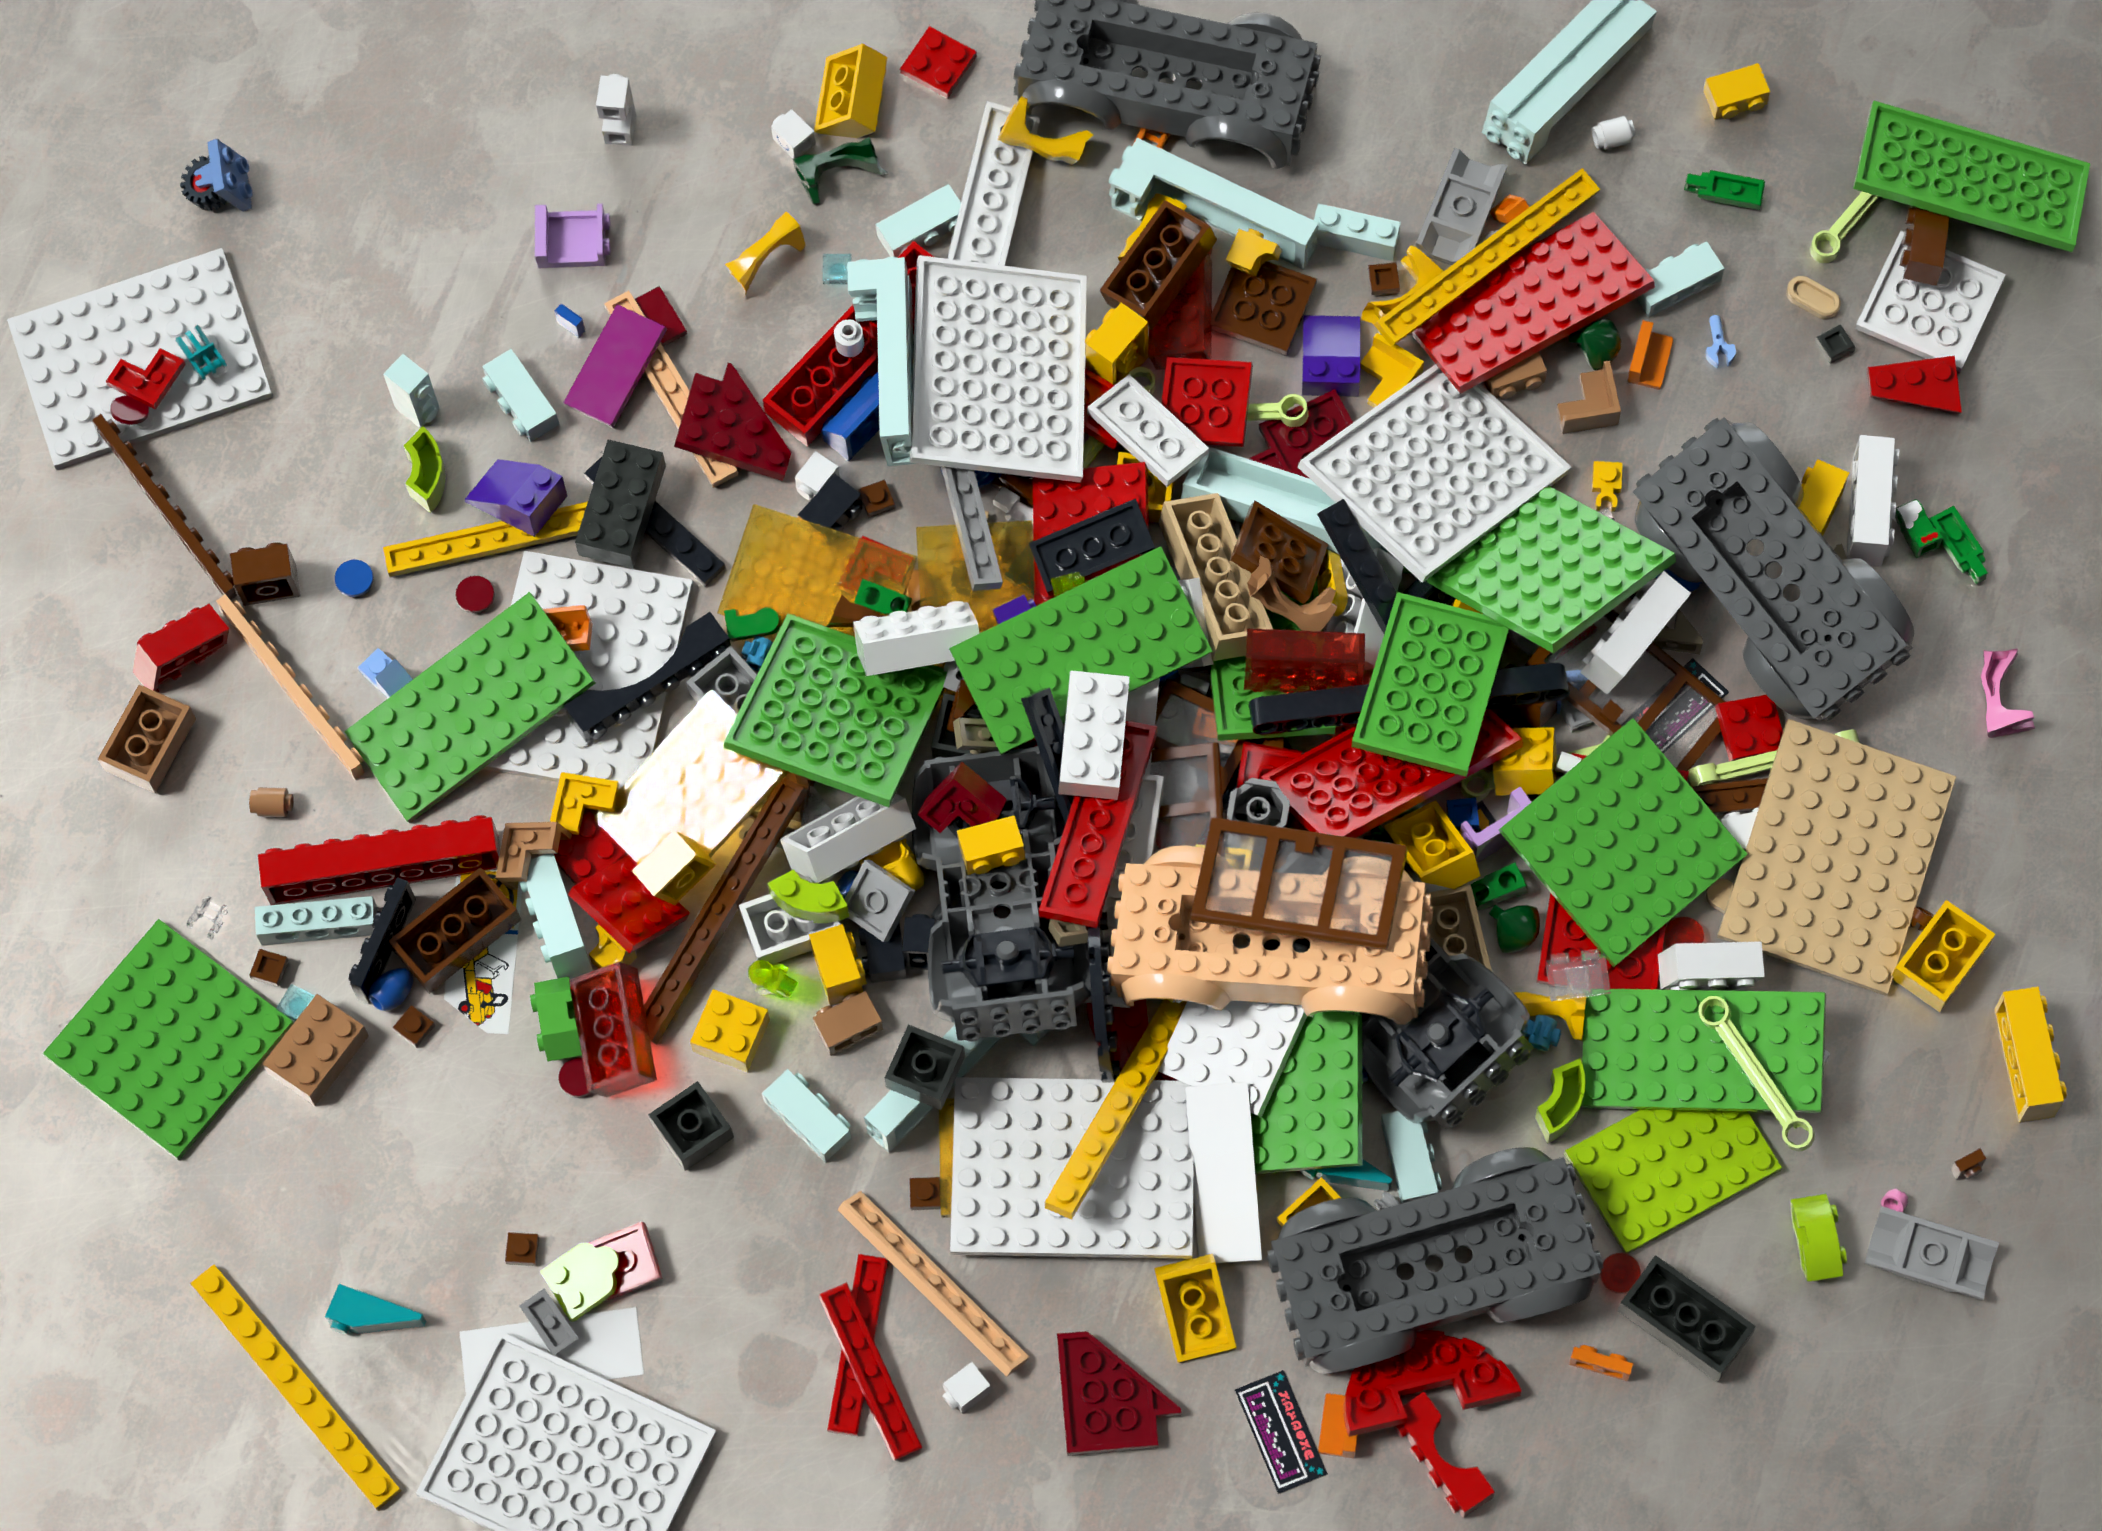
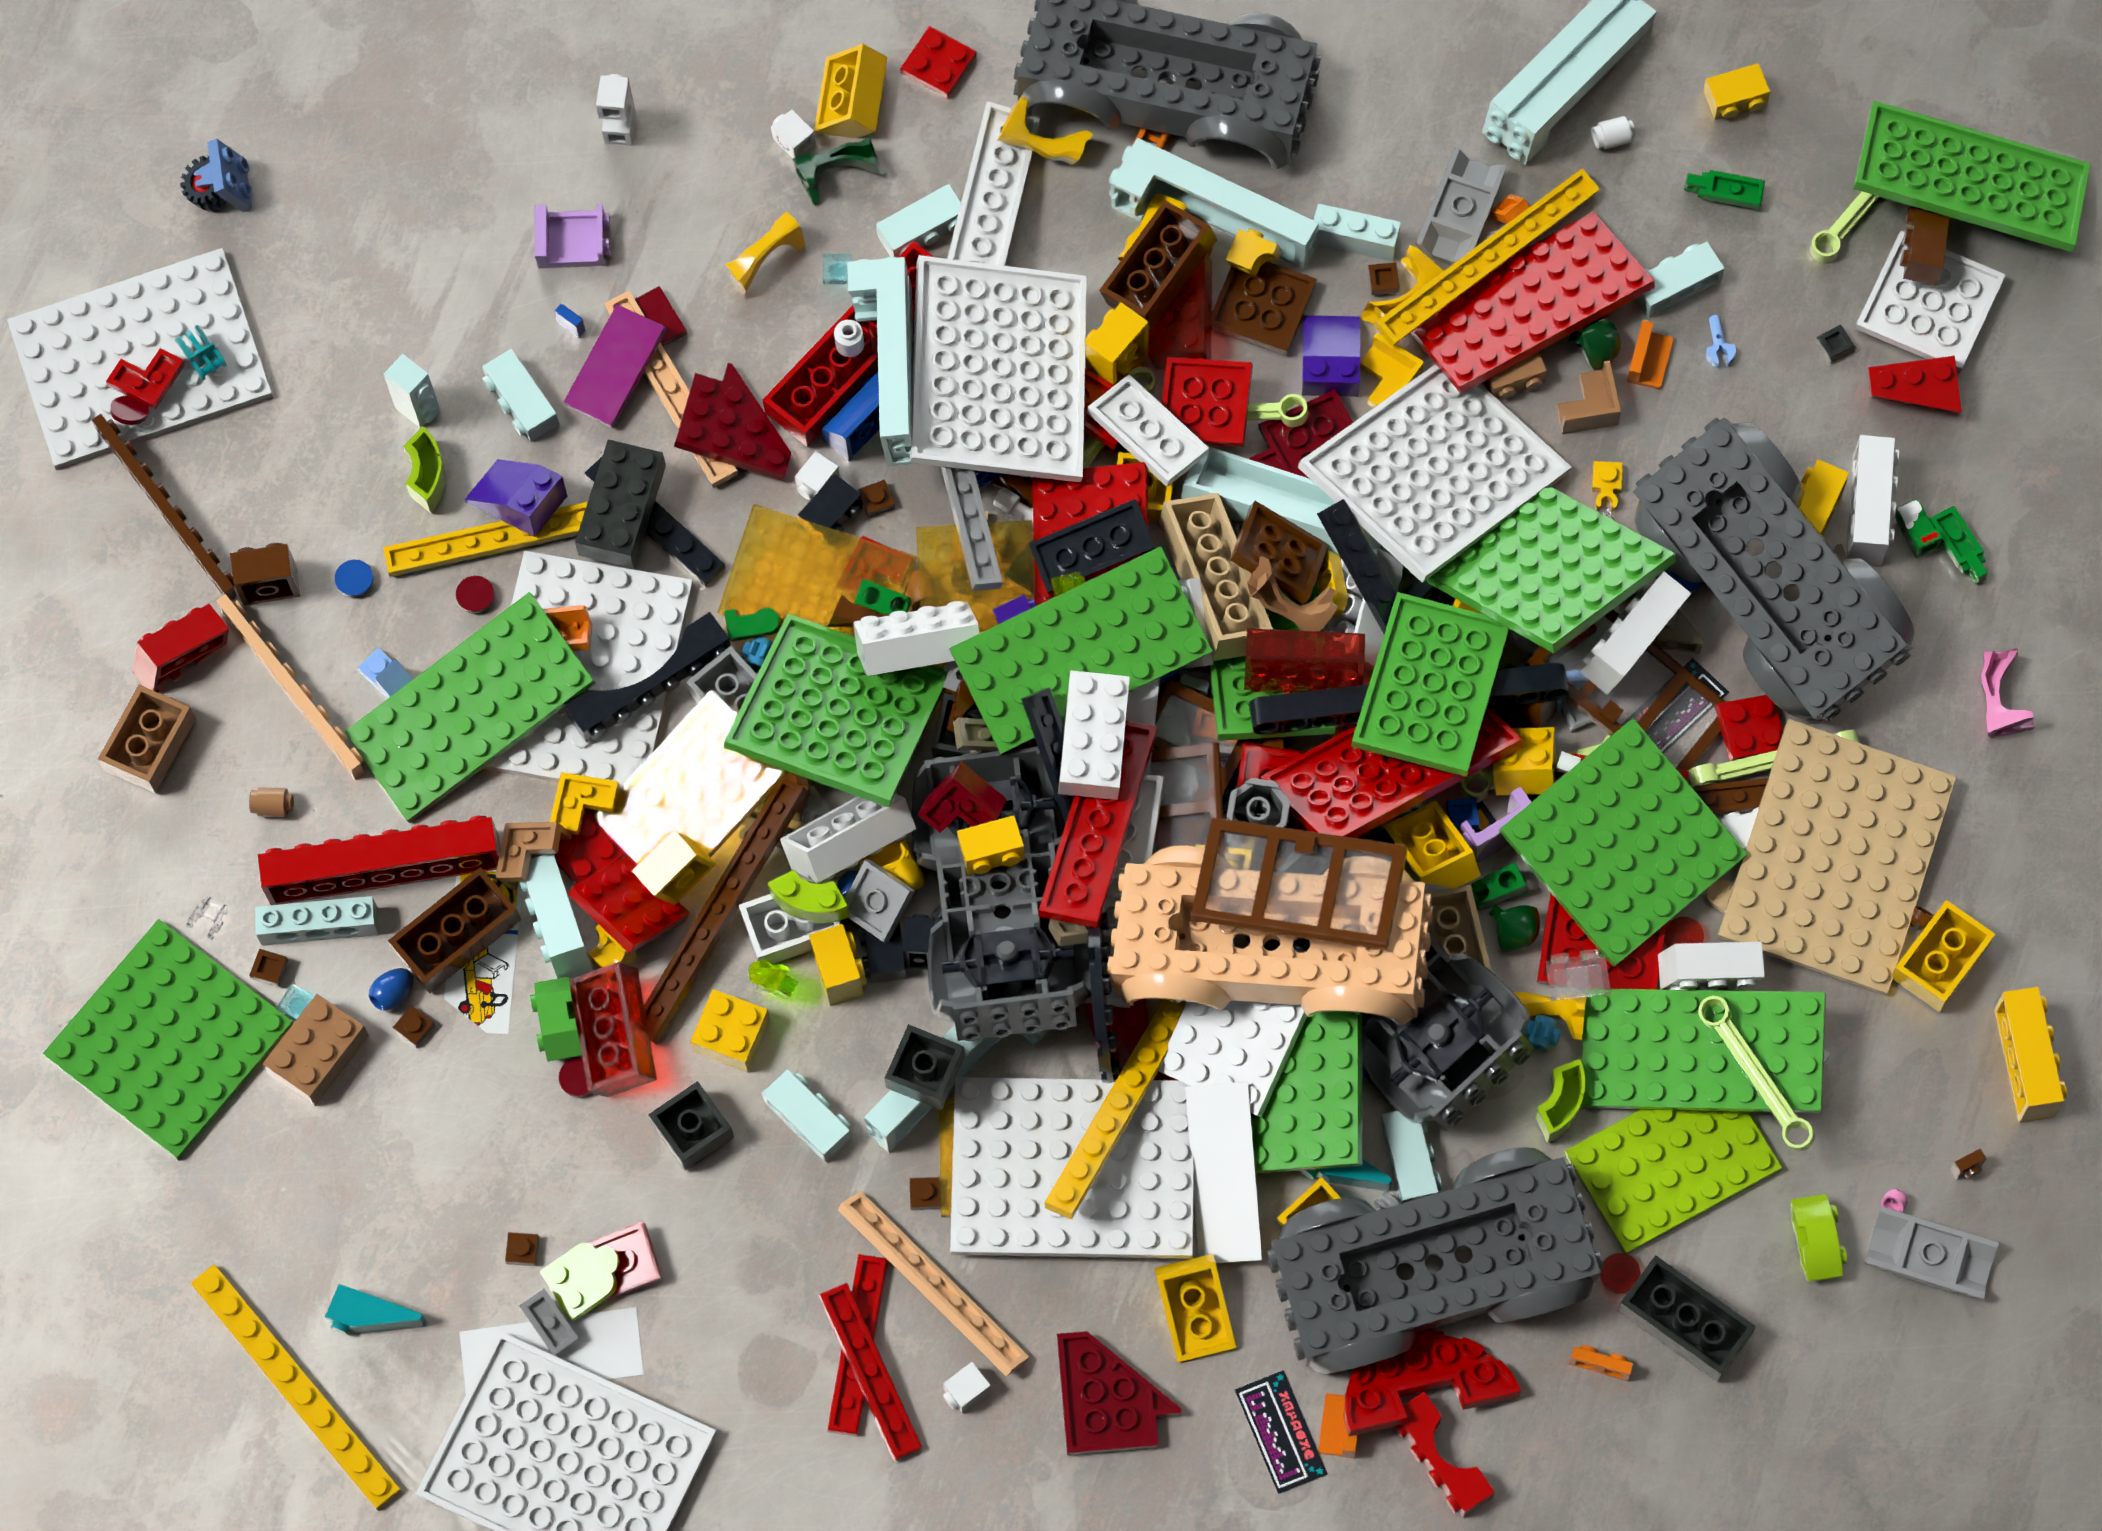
black plate [349,877,416,1004] -> none
medium nougat brick [813,991,883,1056] -> none
tan tile [1786,276,1841,320] -> none

